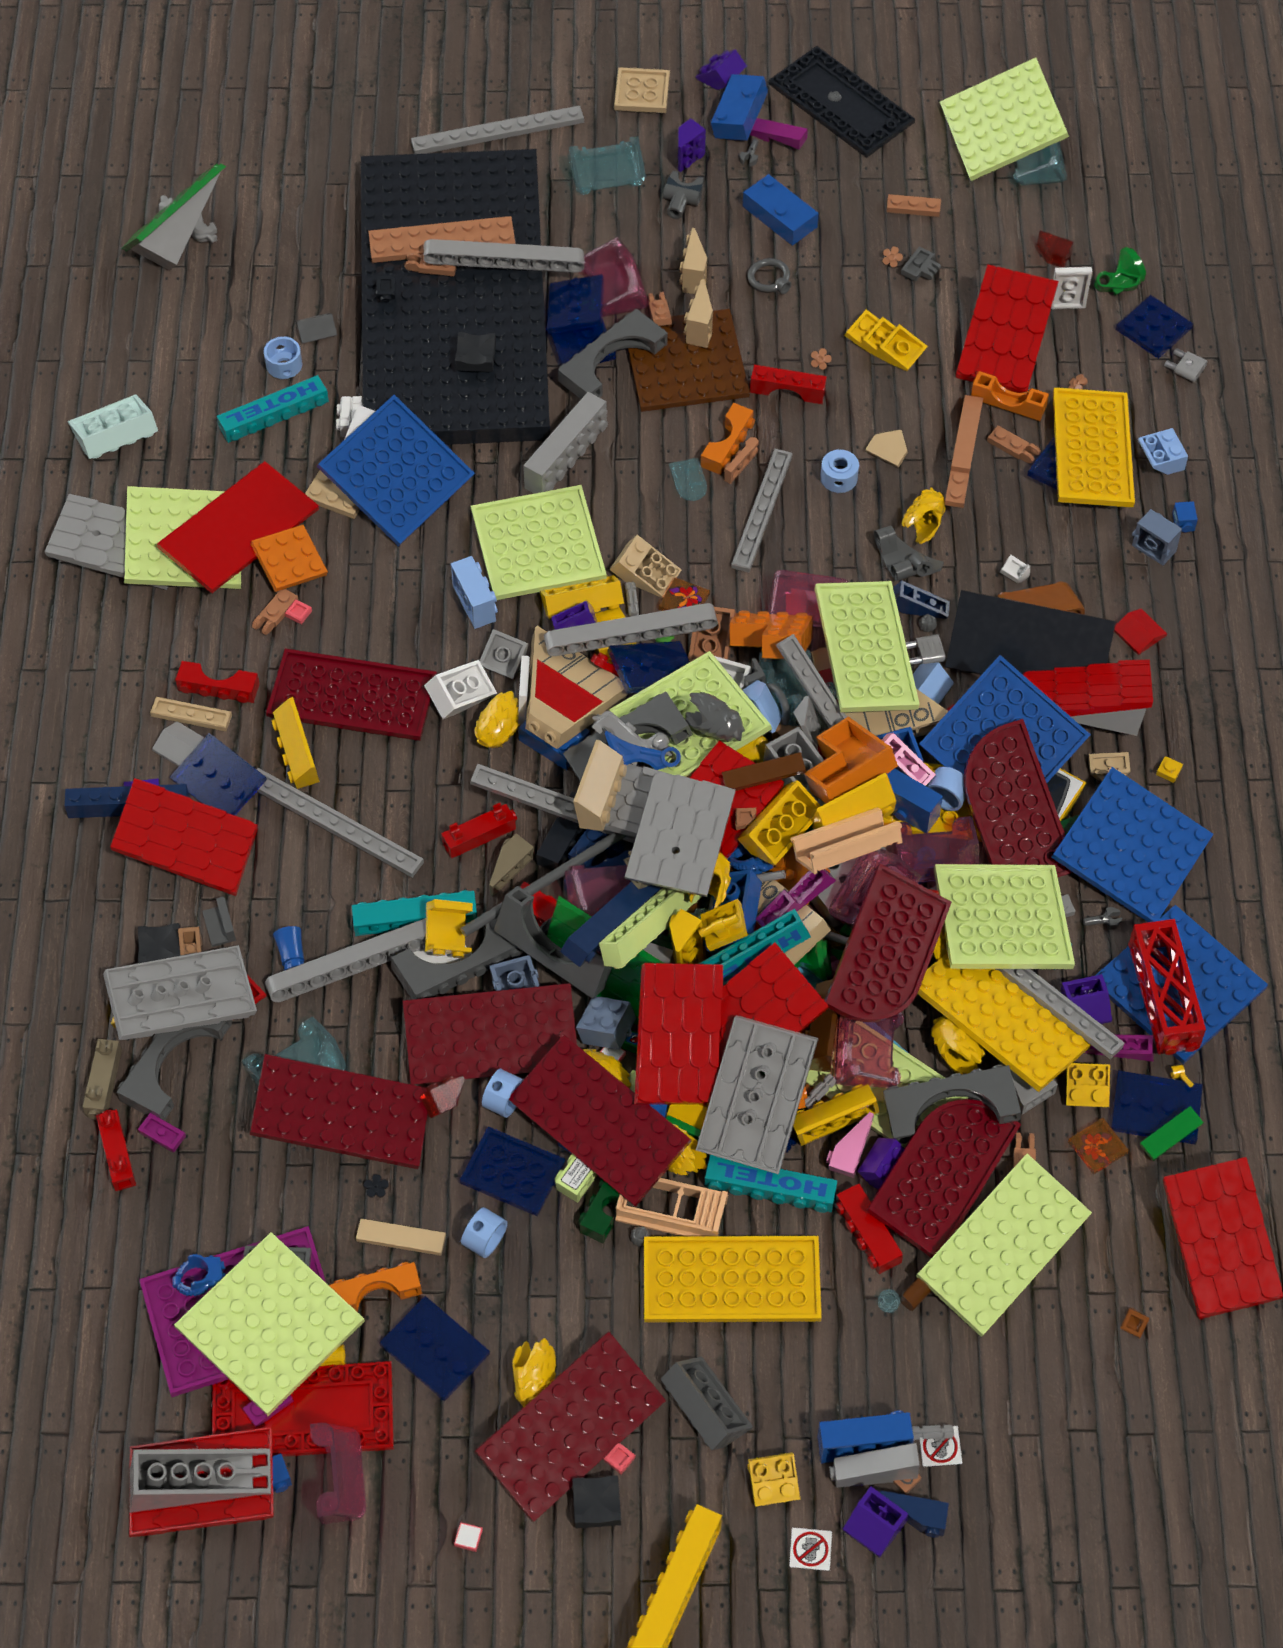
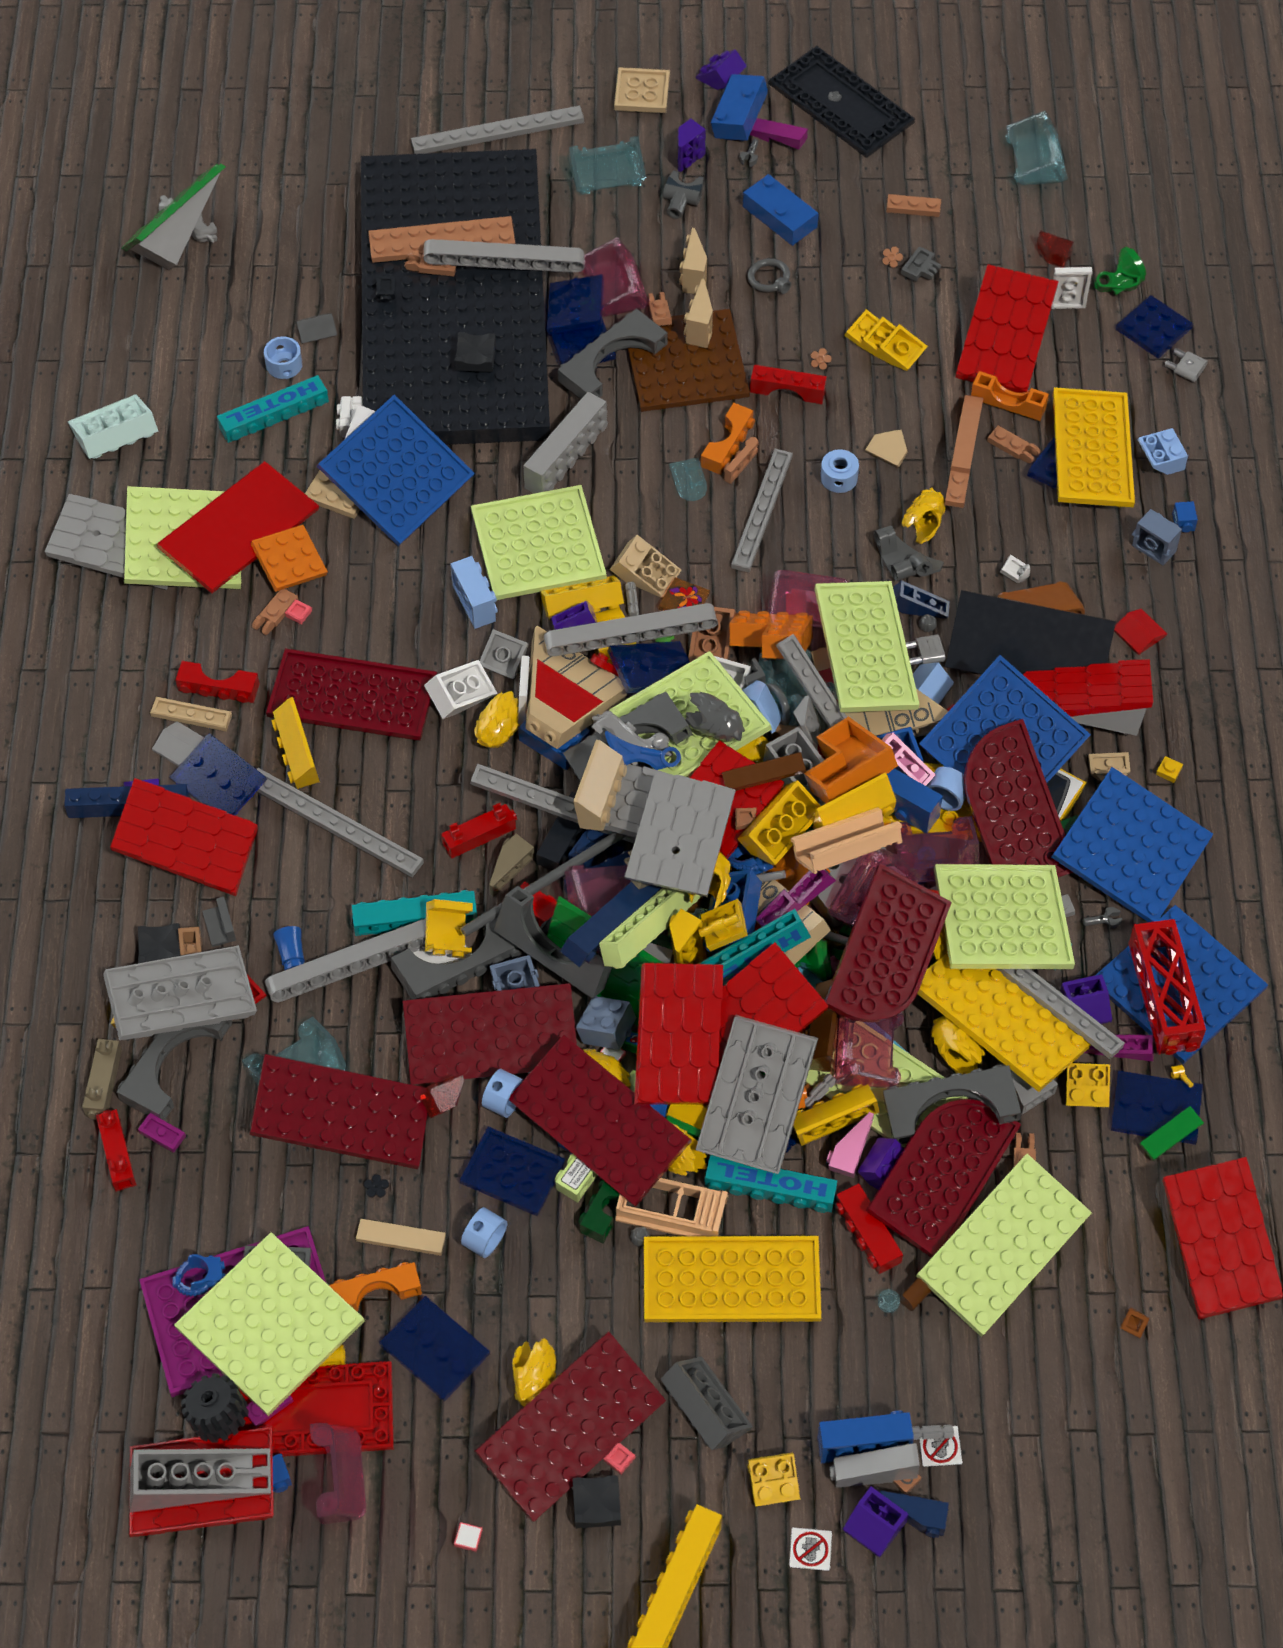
yellowish green plate [940,58,1069,181] -> none
nougat plant [1068,374,1088,389] -> none
clear orange tile [1068,1118,1129,1174] -> none
none -> black wheel [181,1374,249,1443]

